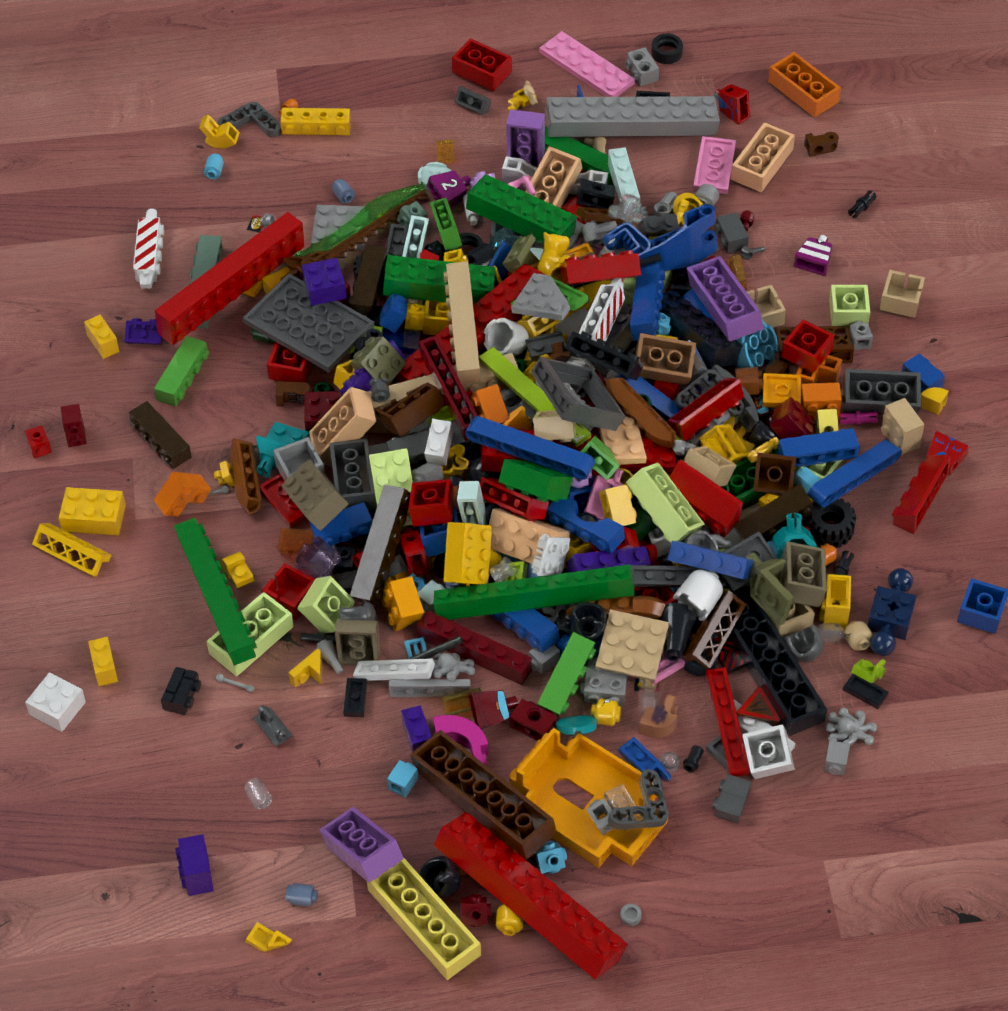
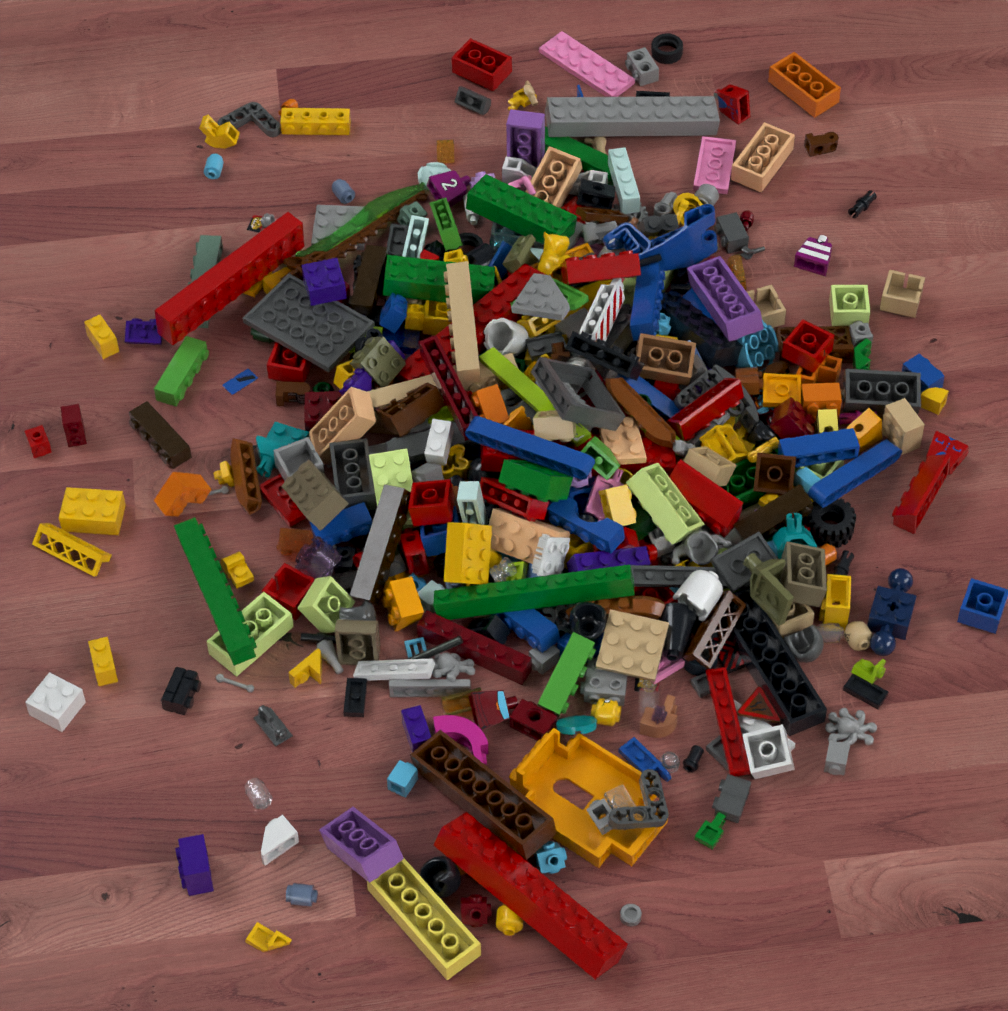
white hinge [133,209,164,289] -> none
dark grey brick [370,378,390,402] -> none
clear plate [608,194,643,225] -> none
blue brick [668,541,753,579] -> none
none -> blue sticker [222,369,258,395]
none -> white slope [261,815,299,866]
none -> black slope [467,615,511,644]
none -> dark grey tile [690,673,710,698]
none -> green plate [694,812,726,850]
none -> light orange torso [846,408,882,452]
none -> green slope [853,338,872,370]

